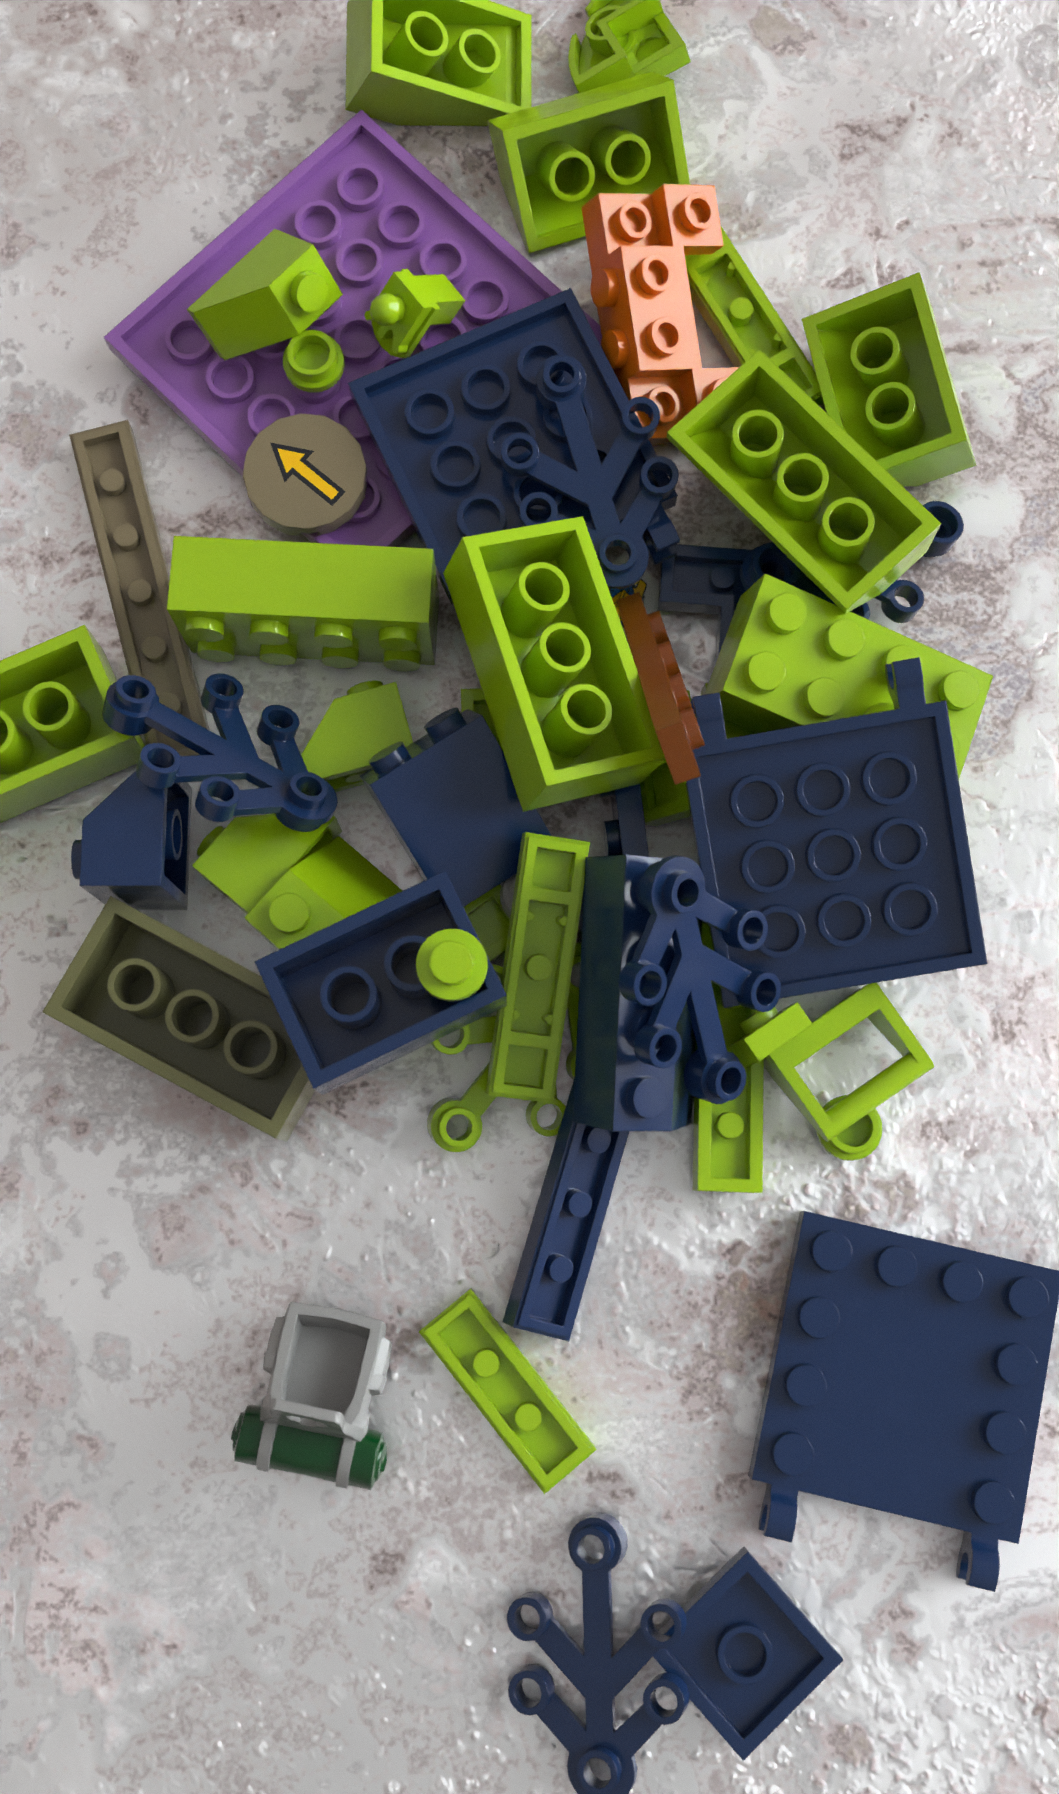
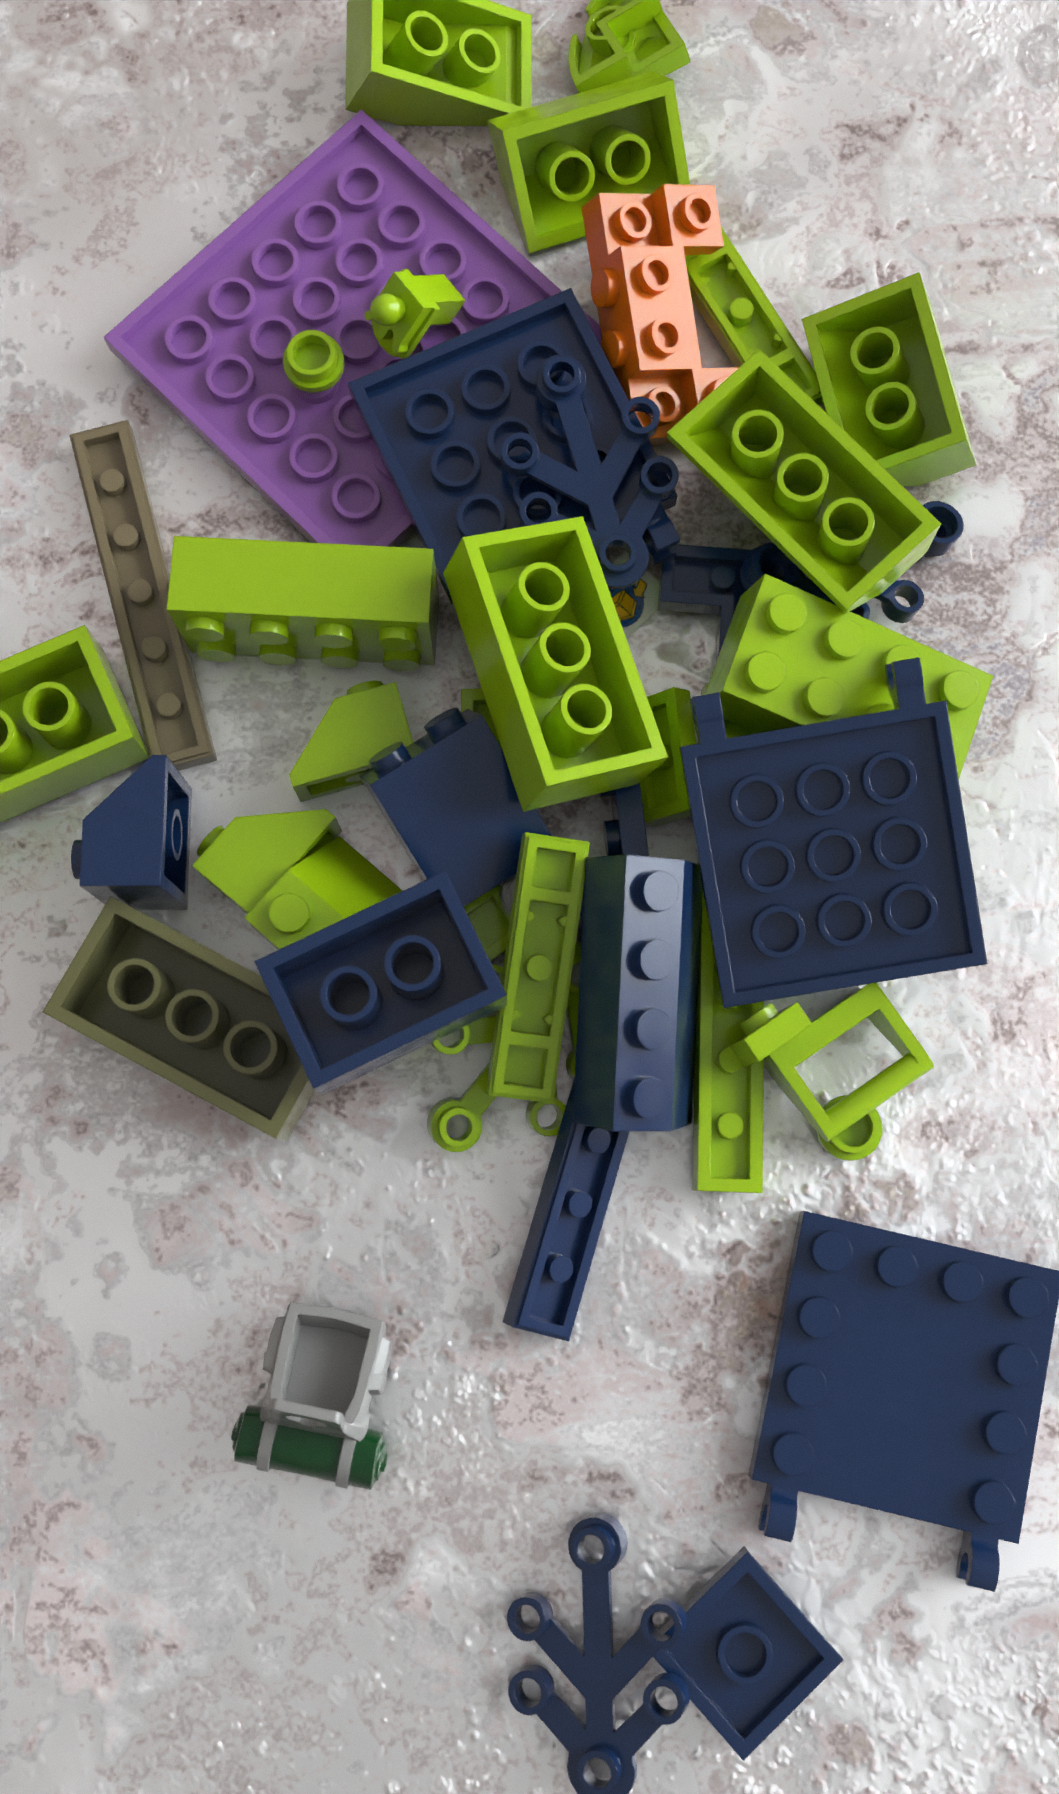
dark blue plant [102,673,338,832] -> none
lime slope [187,228,343,360] -> none
dark tan tile [243,413,367,536] -> none
lime plate [416,929,488,1001] -> none
lime tile [419,1288,597,1494] -> none
dark orange plate [616,592,705,785] -> none
dark blue plant [618,855,781,1104] -> none

